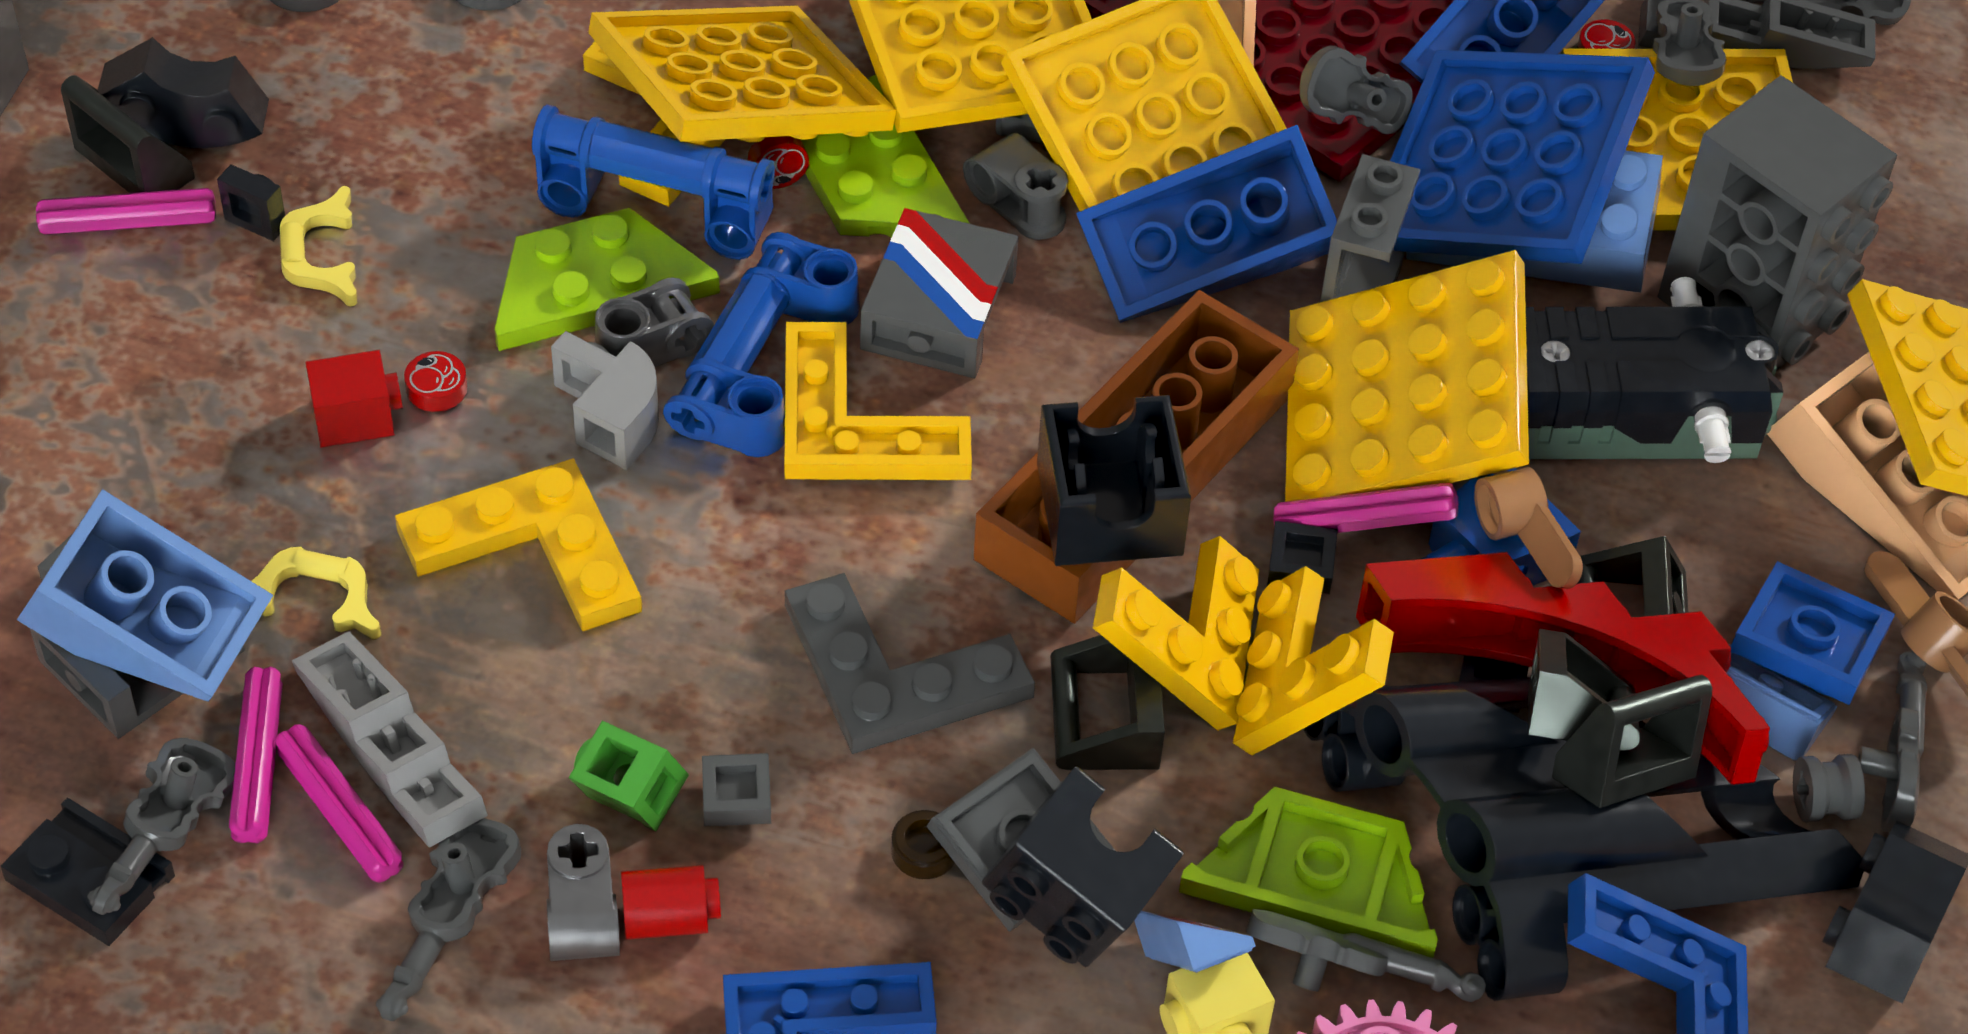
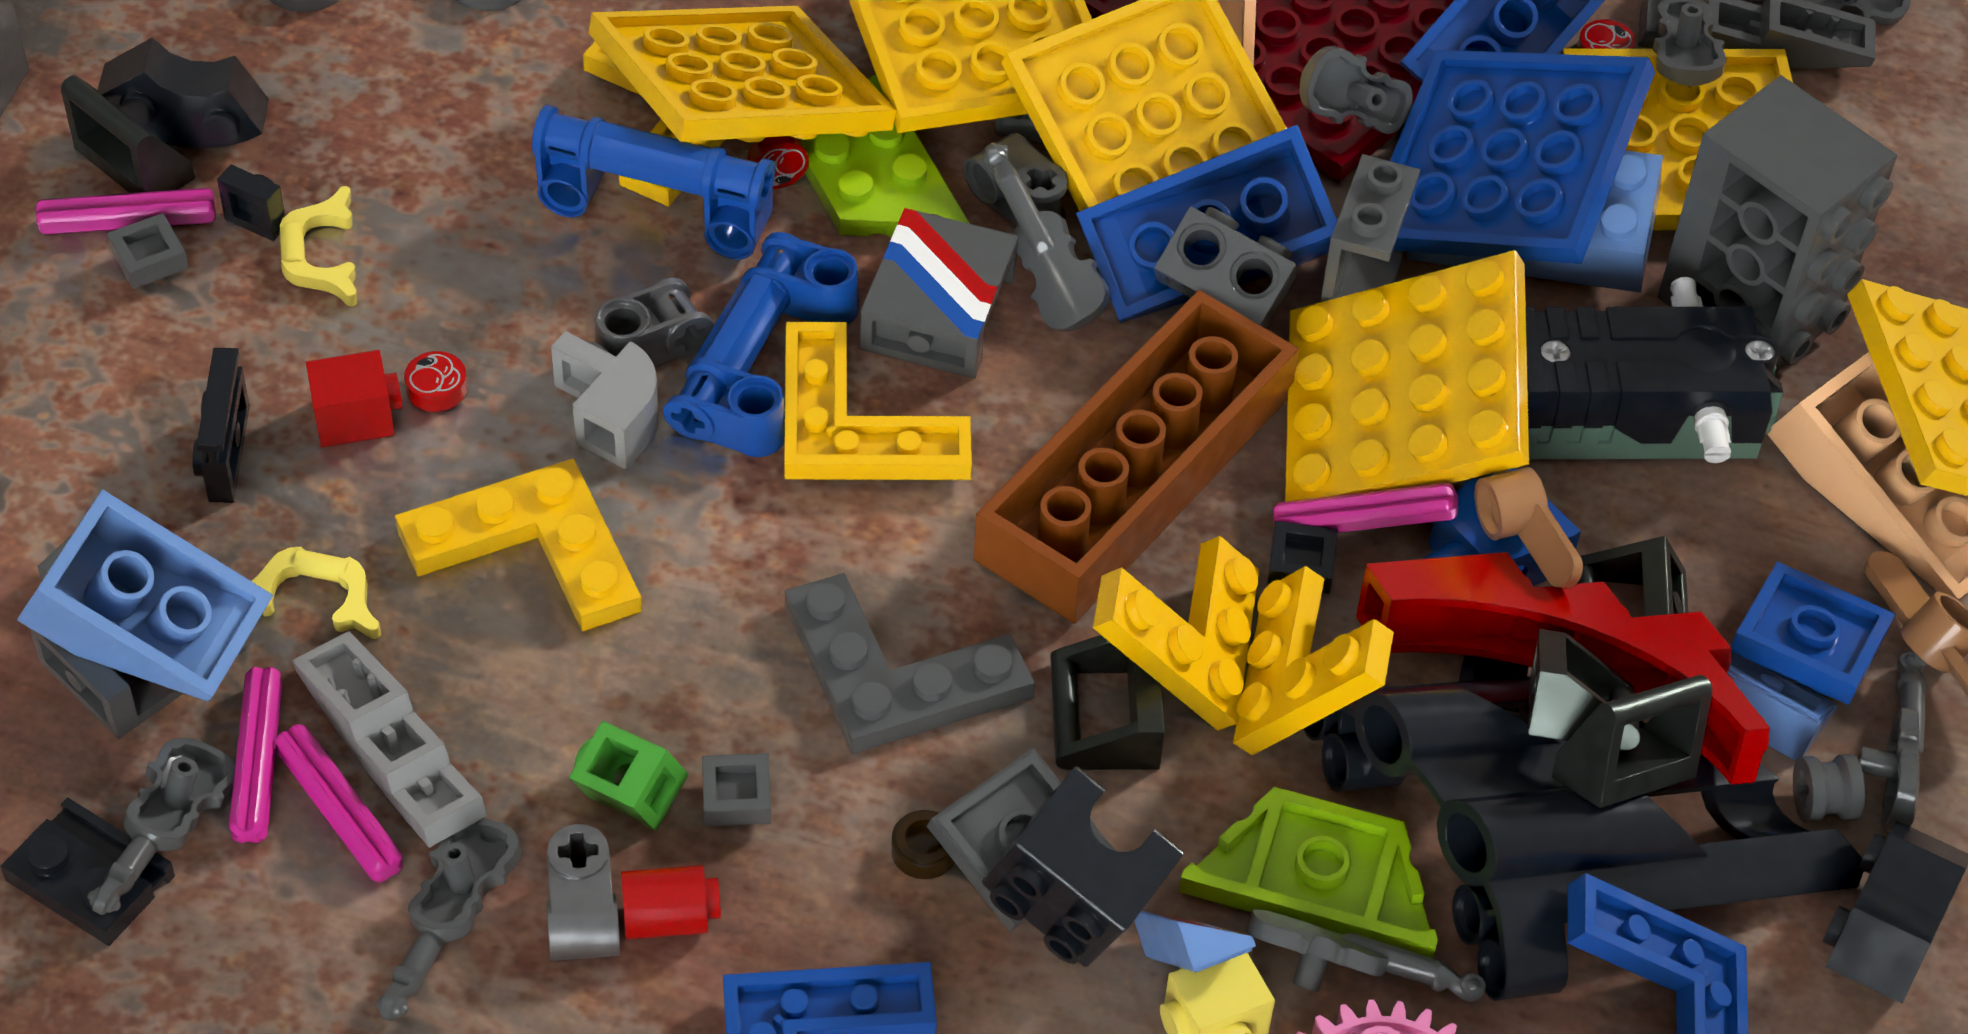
lime wing [495,208,720,351] -> none
black piece [1037,395,1191,566] -> none
none -> dark grey plate [107,213,189,289]
none -> black plate [192,348,250,503]
none -> dark grey piece [982,142,1110,332]
none -> dark grey brick [1154,206,1297,329]

